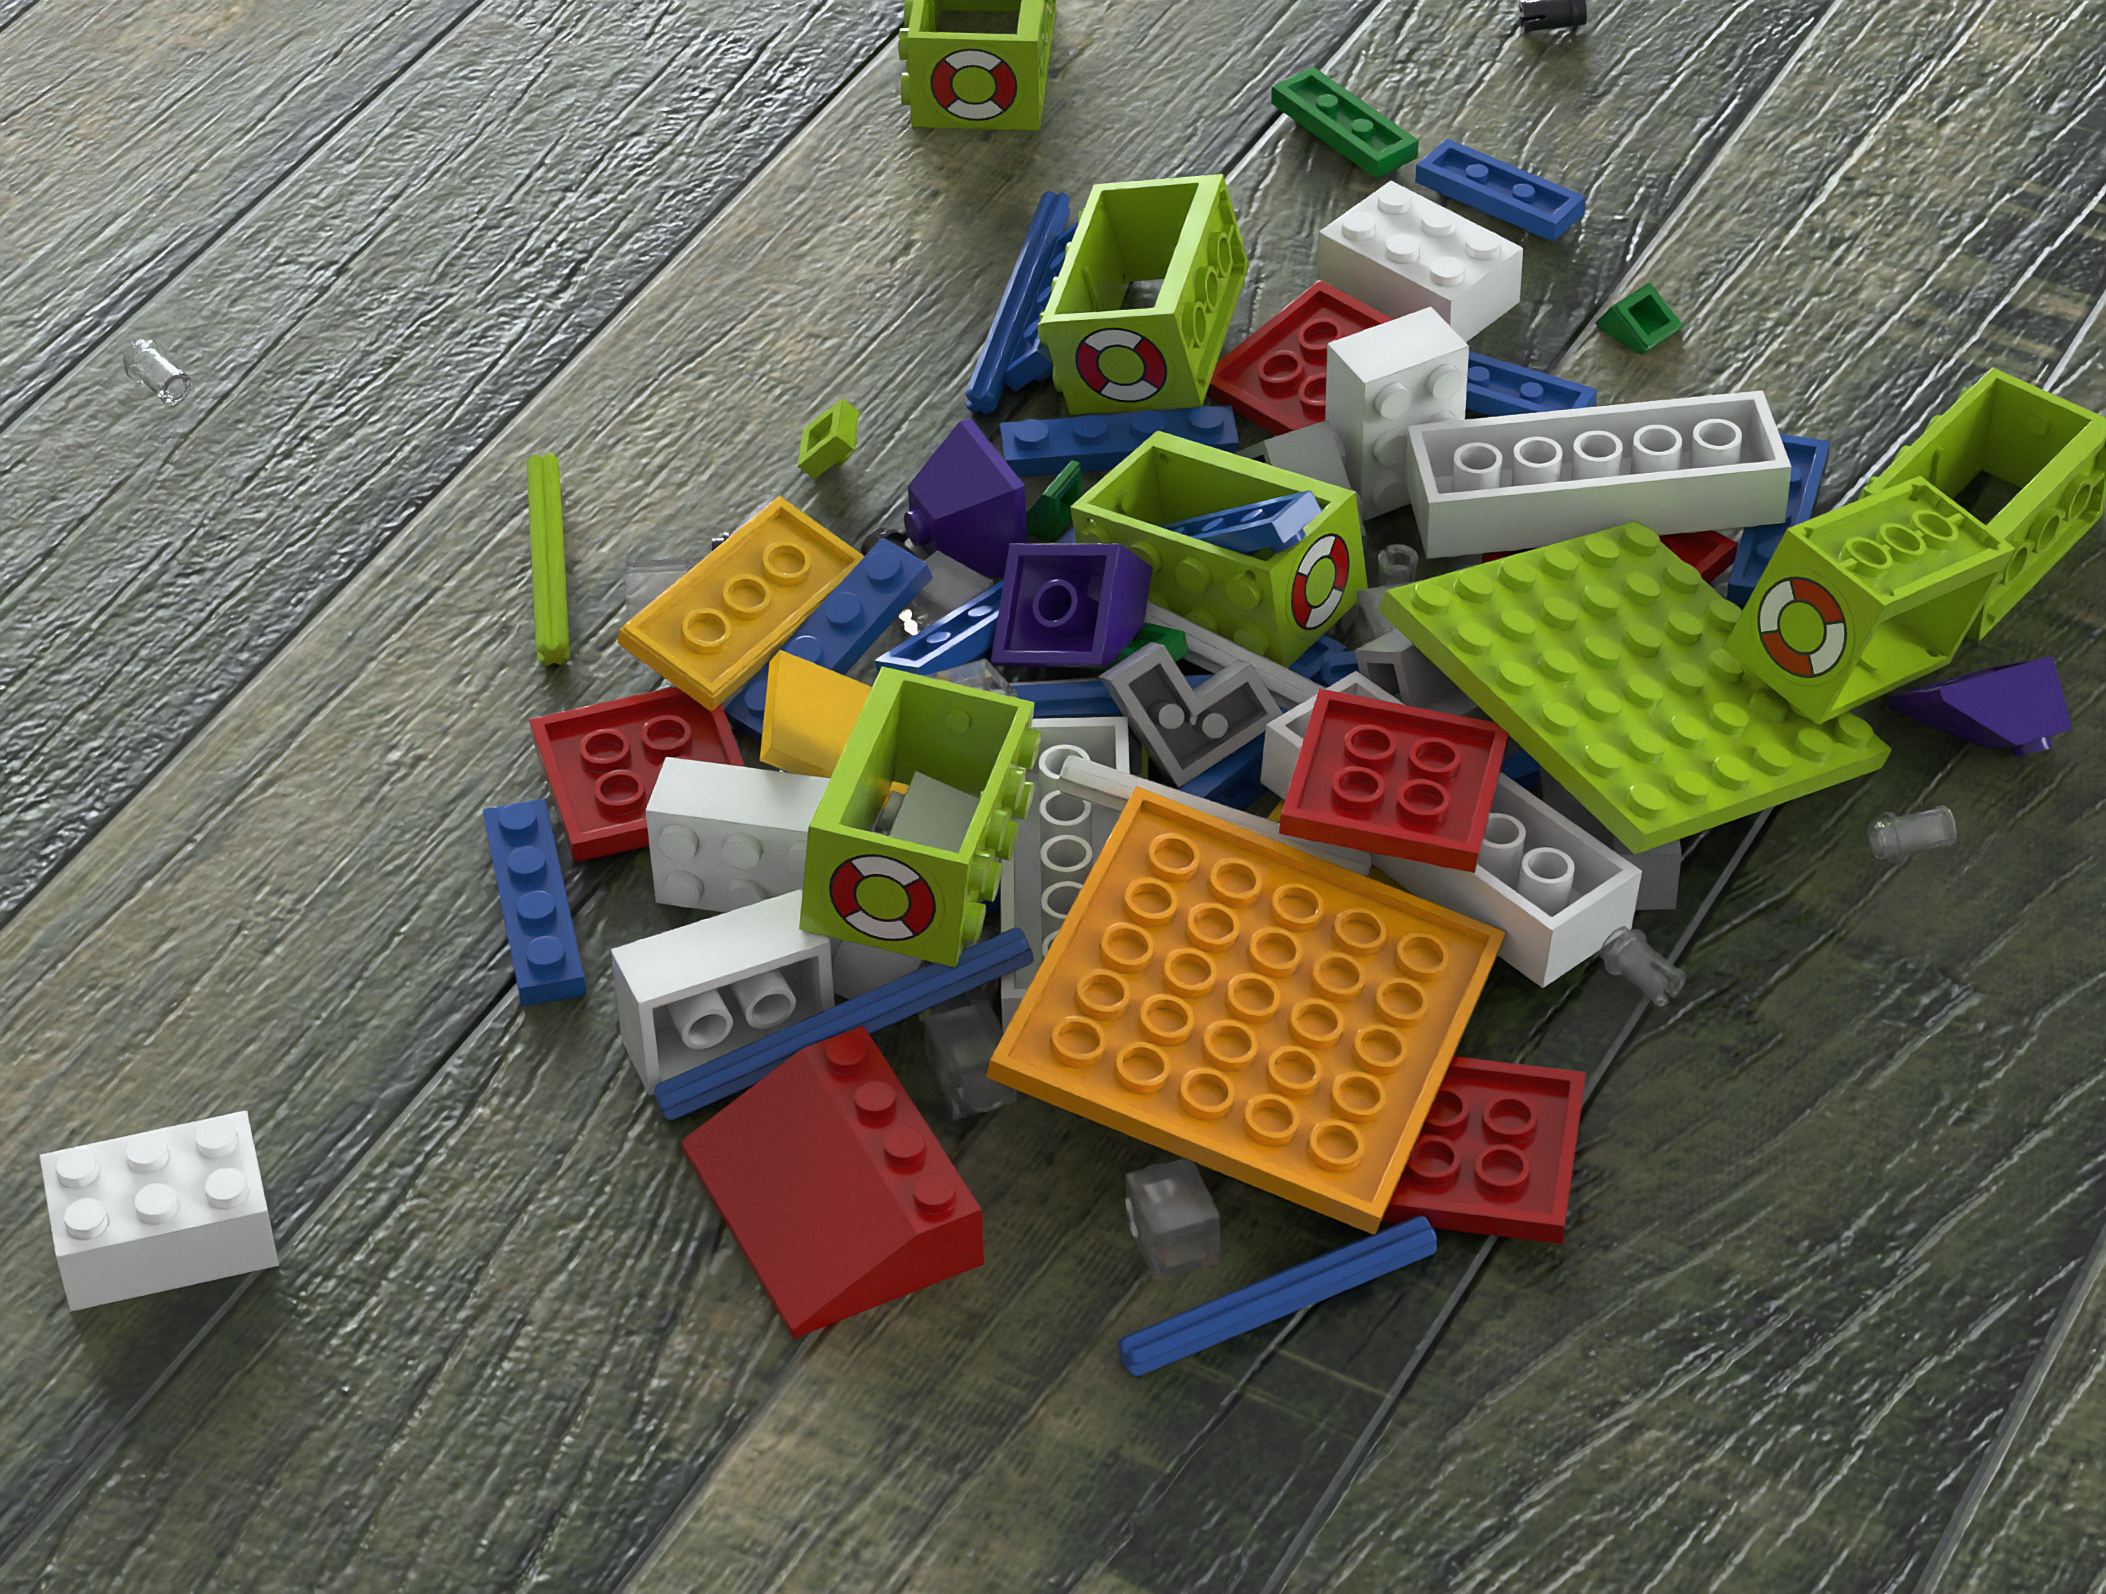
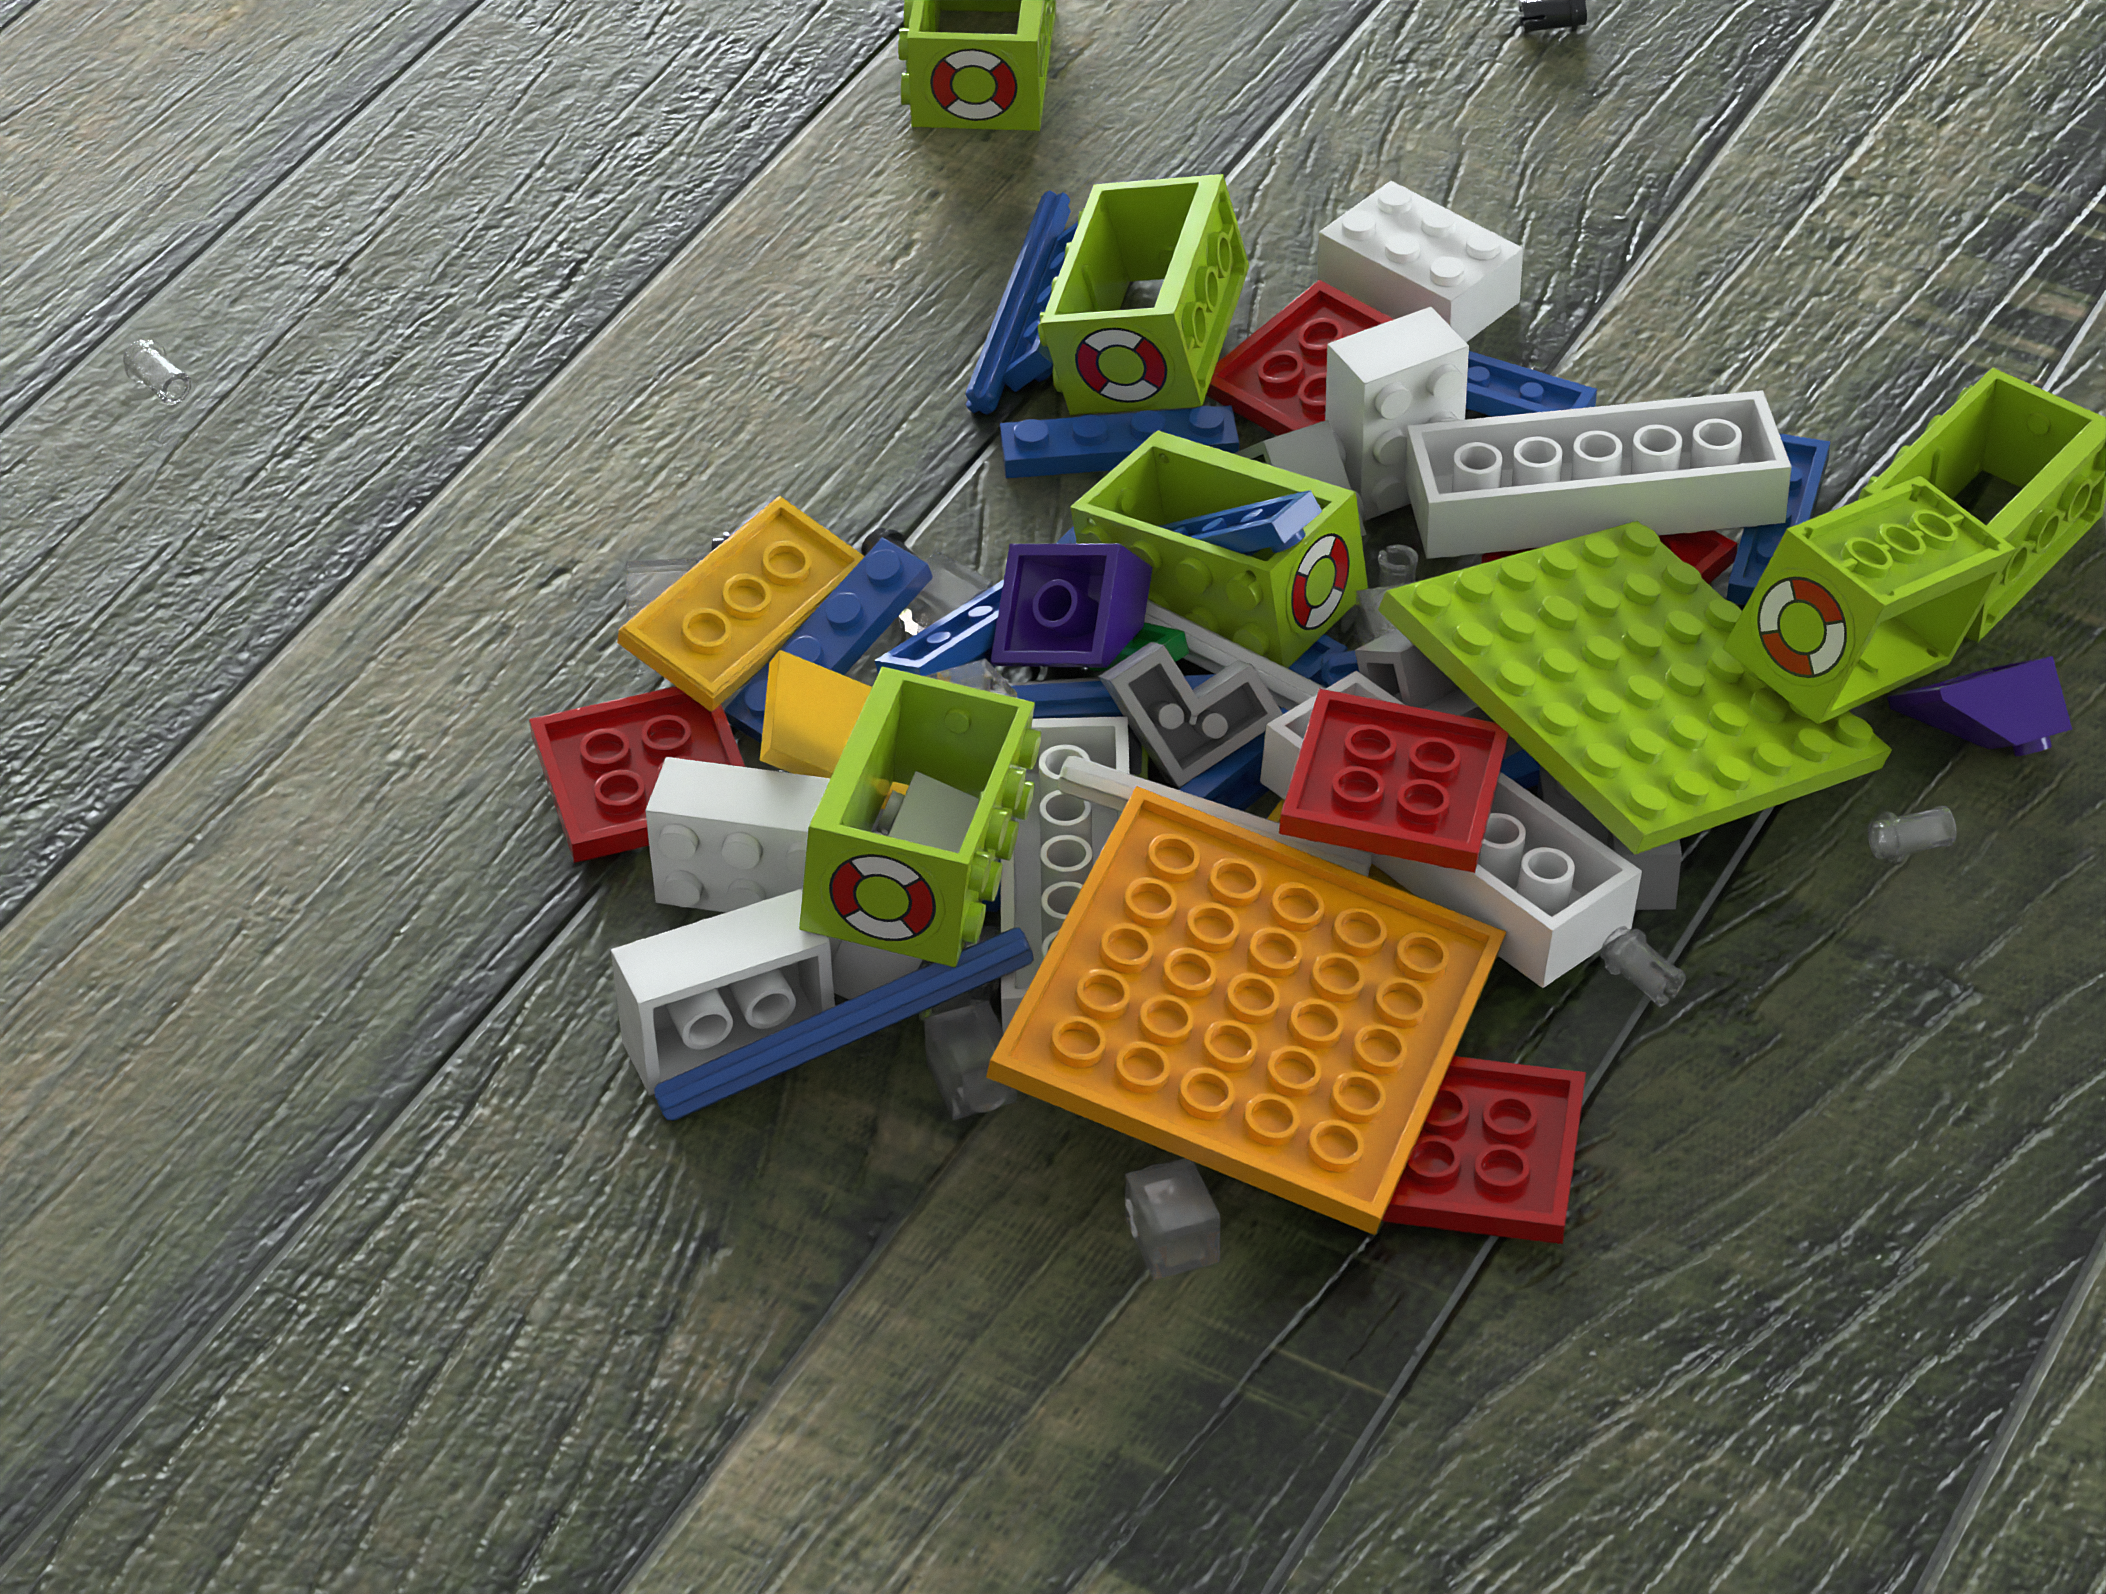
white brick [40,1110,279,1312] -> none
blue plate [482,798,586,1007] -> none
lime axle [527,453,570,667] -> none
red slope [681,1026,984,1339] -> none
lime plate [797,398,859,479] -> none
dark purple slope [904,418,1027,579] -> none
green slope [1026,460,1081,542] -> none
blue axle [1118,1216,1437,1377] -> none
green plate [1271,66,1419,179] -> none
blue plate [1415,138,1586,242] -> none
green slope [1595,282,1684,355] -> none

